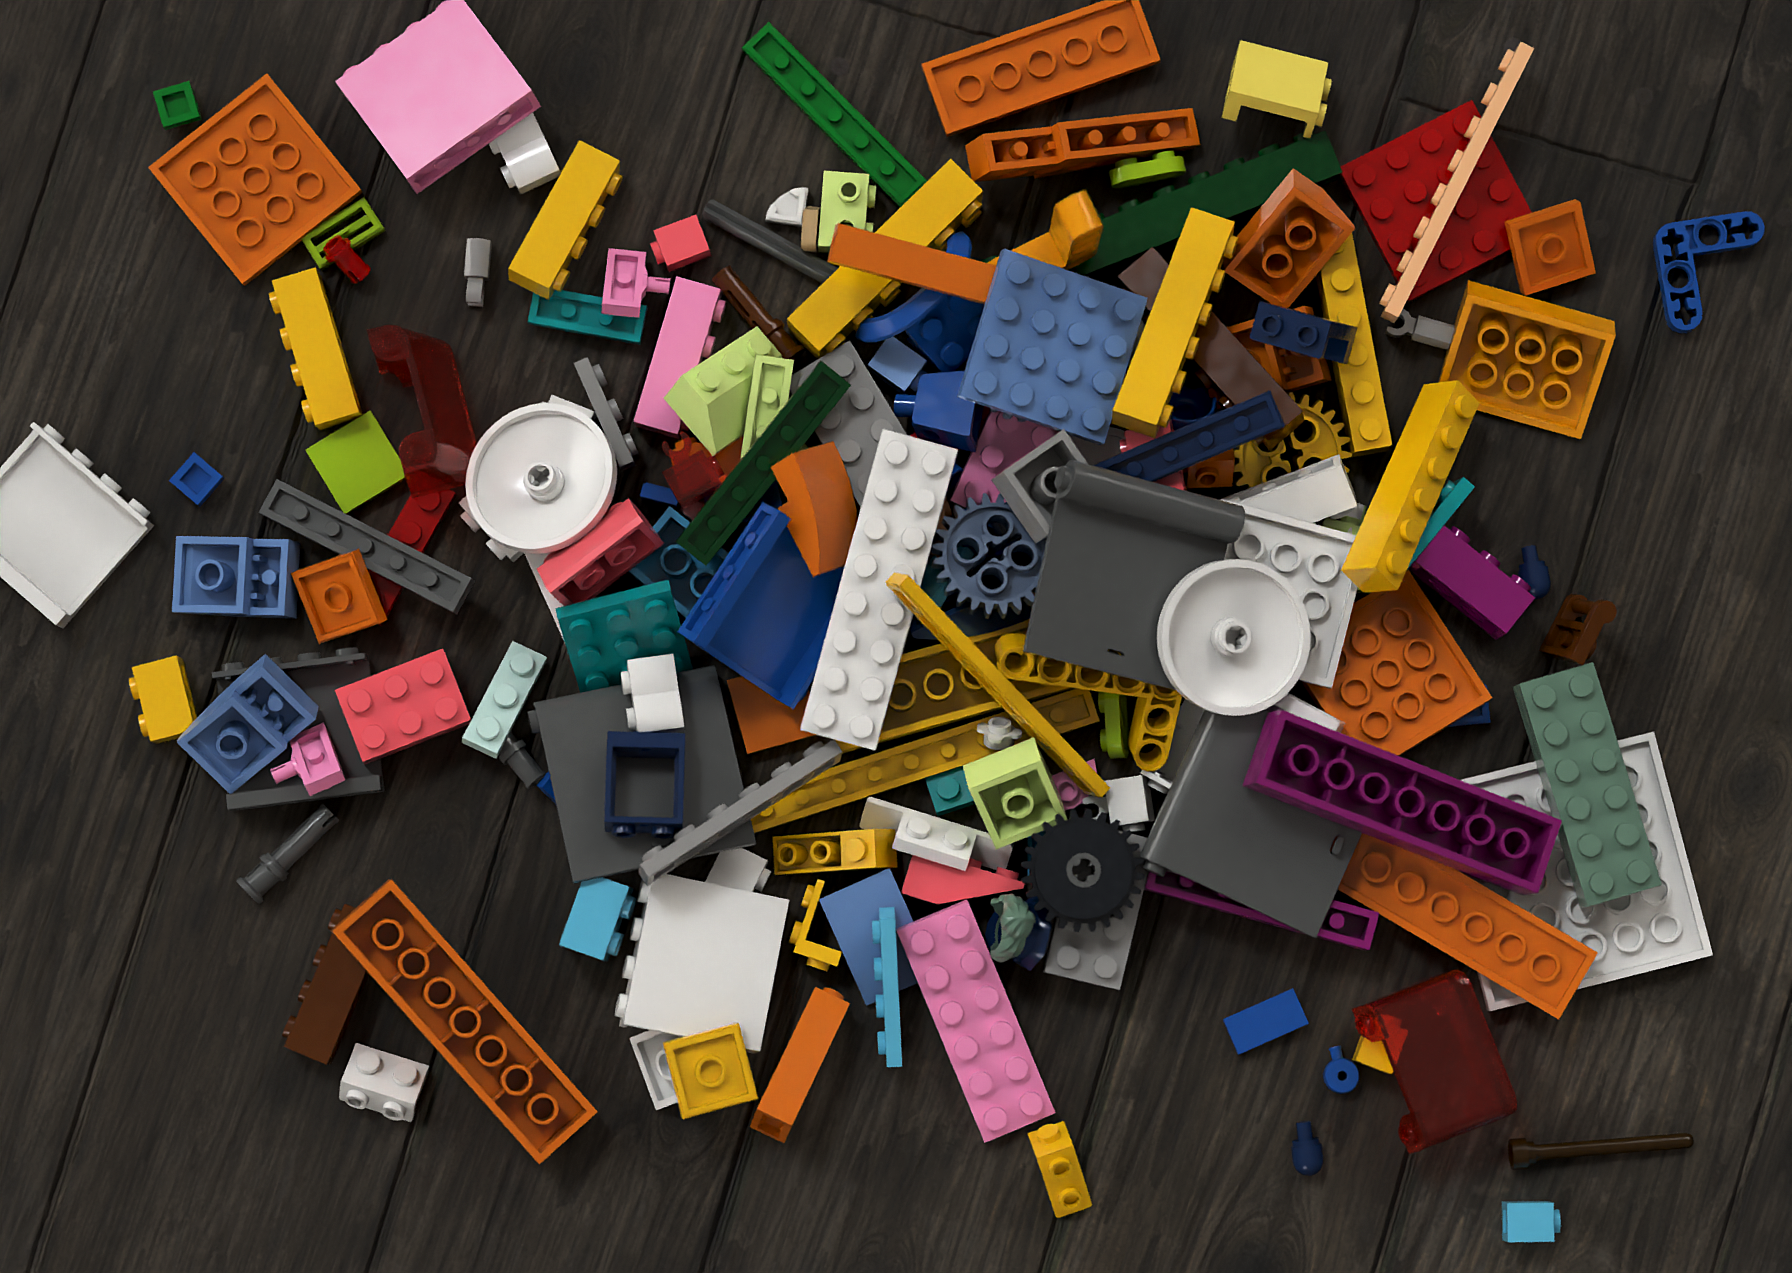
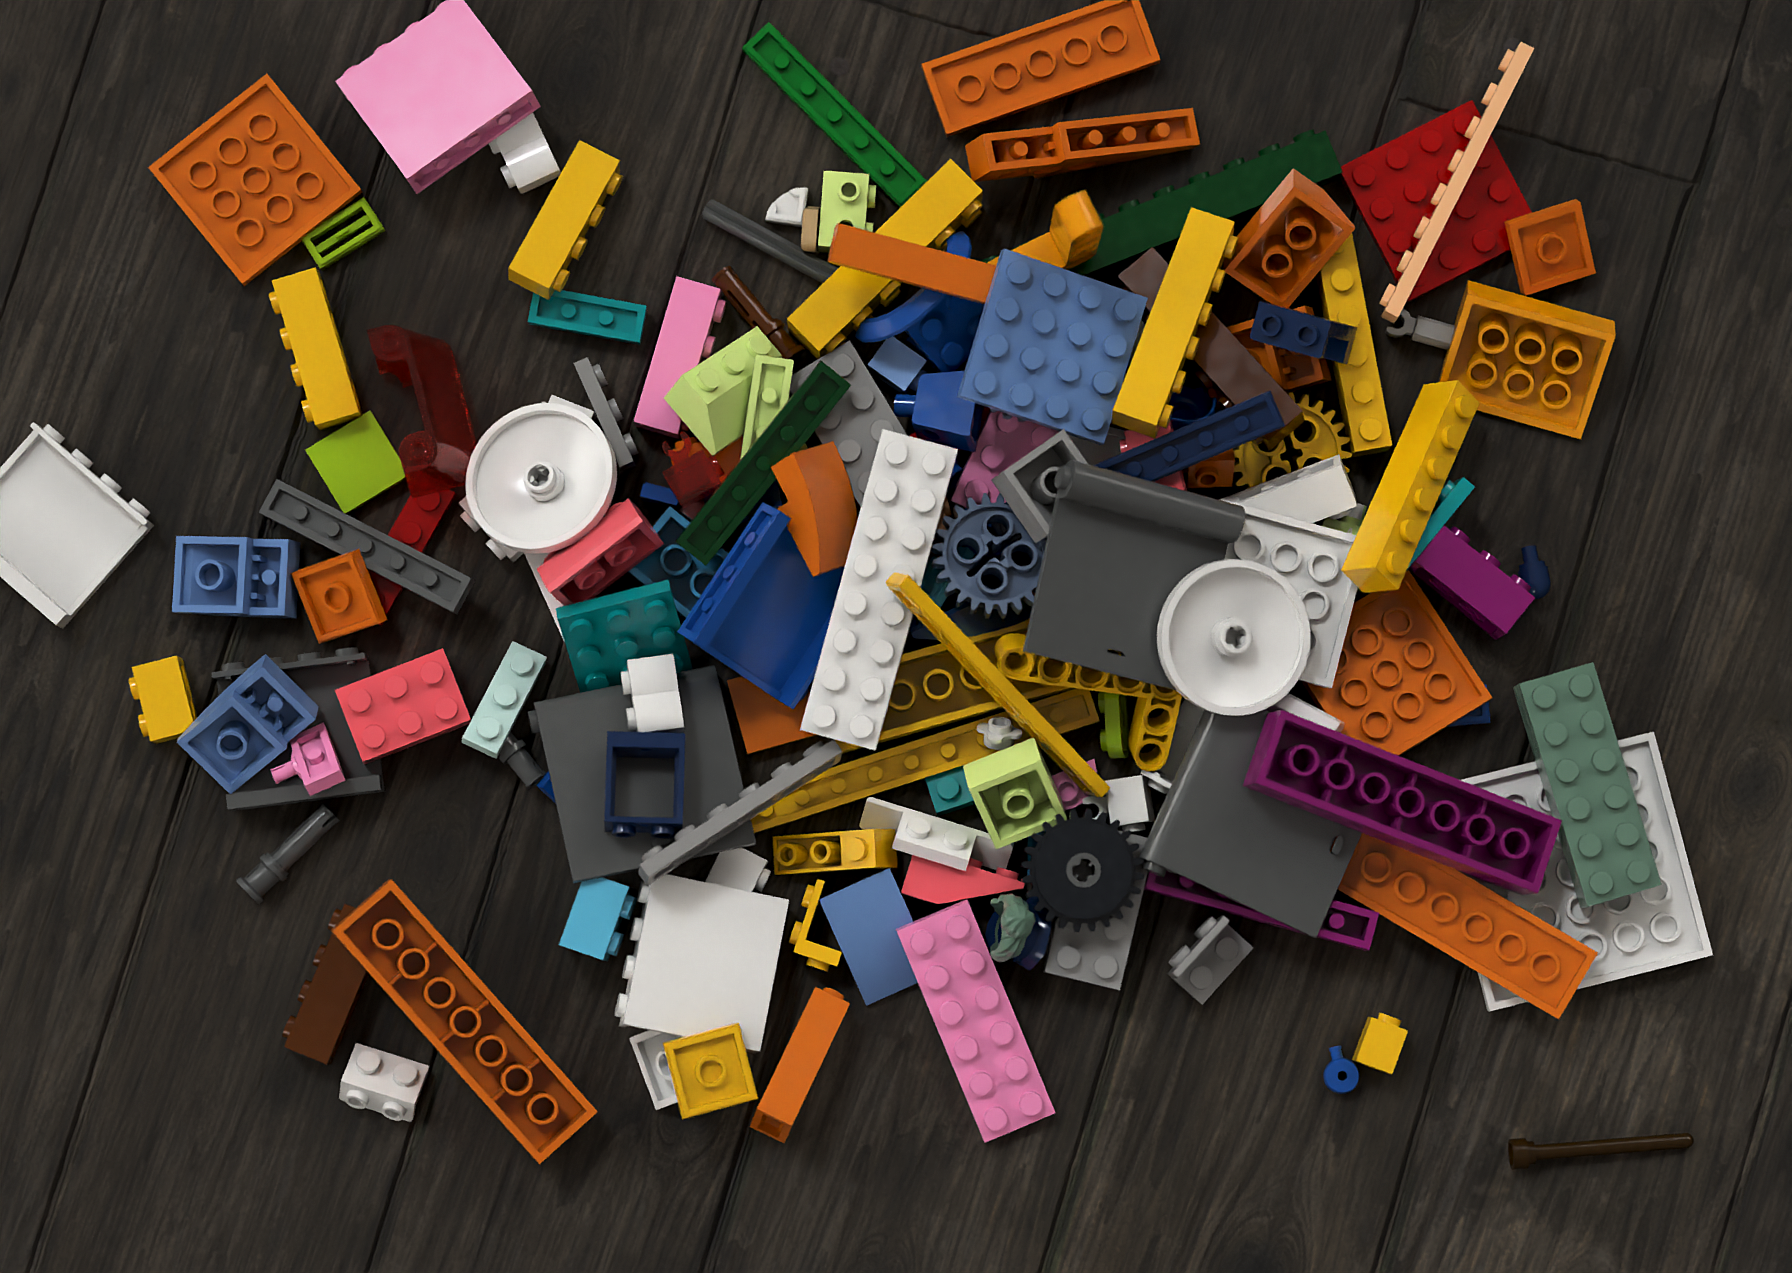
green plate [153,81,202,130] -> none
blue plate [169,452,225,507] -> none
red pin [323,235,371,284] -> none
light grey bar [464,238,492,307] -> none
bright pink plate [601,248,670,318] -> none
coral brick [650,214,711,272] -> none
medium azure plate [872,907,902,1067] -> none
yellow bracket [1027,1121,1092,1218] -> none
lime plate [1109,151,1186,188] -> none
light yellow panel [1221,40,1332,139] -> none
blue tile [1222,988,1309,1055] -> none
dark blue cylinder [1291,1121,1324,1176] -> none
clear red windscreen [1352,969,1517,1154] -> none
medium azure brick [1502,1201,1561,1242] -> none
reddish brown plate [1539,594,1617,665] -> none
blue beam [1653,211,1765,333] -> none
none -> light grey bracket [1167,916,1253,1005]

